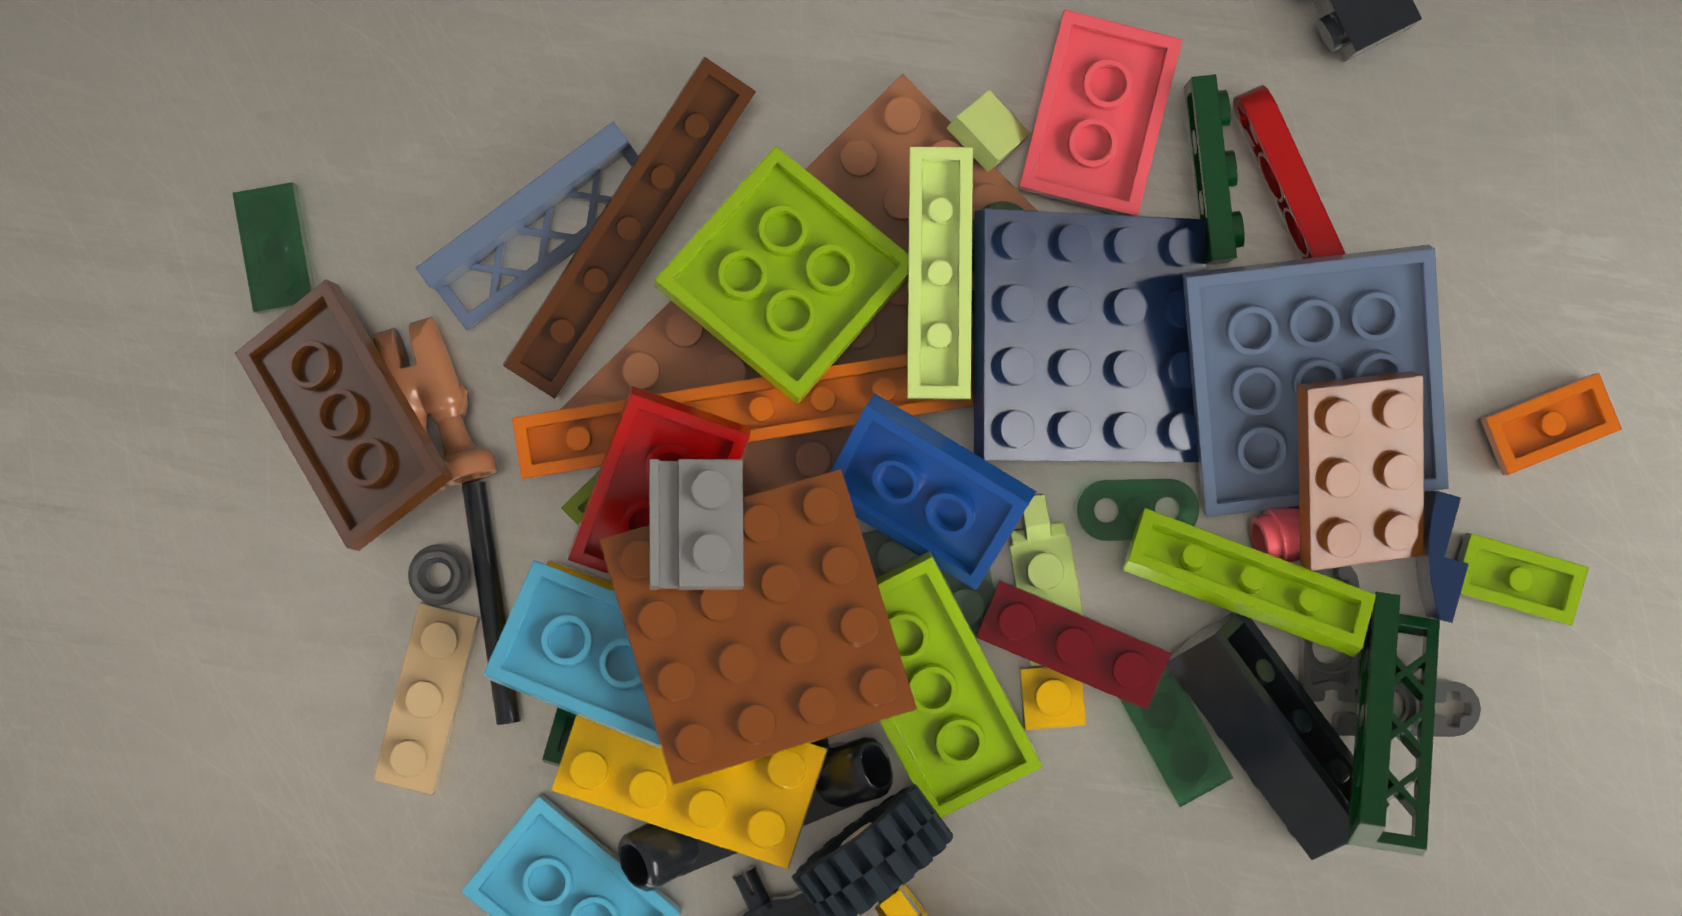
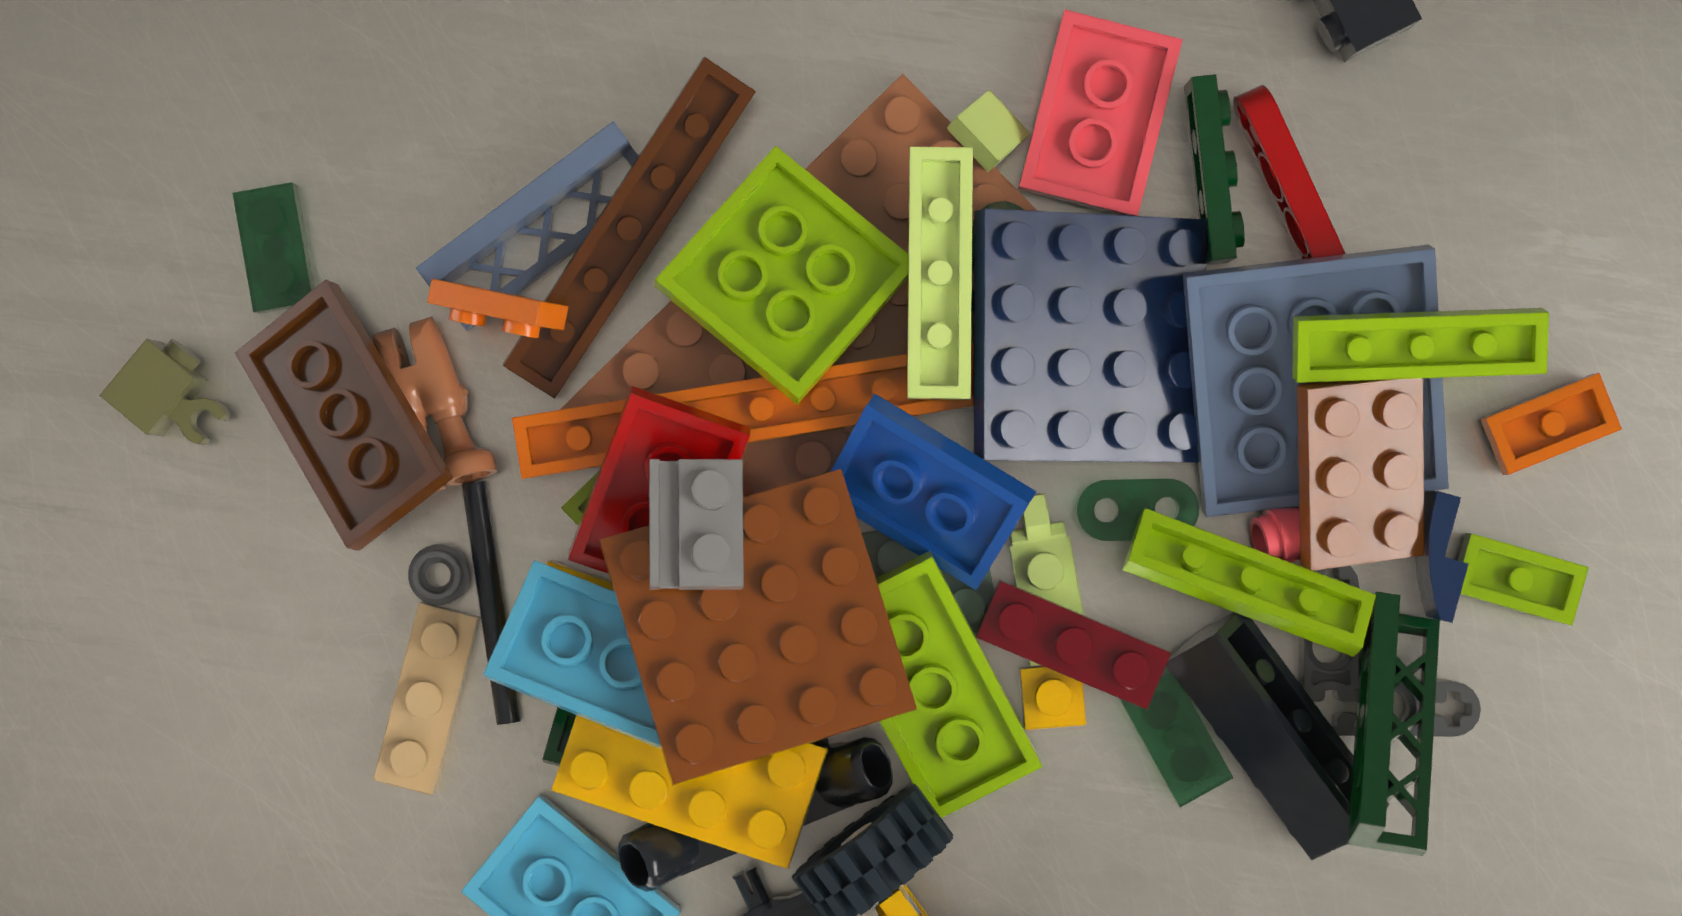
none -> olive brick [99,338,230,445]
none -> orange plate [427,279,569,338]
none -> lime plate [1292,308,1549,383]

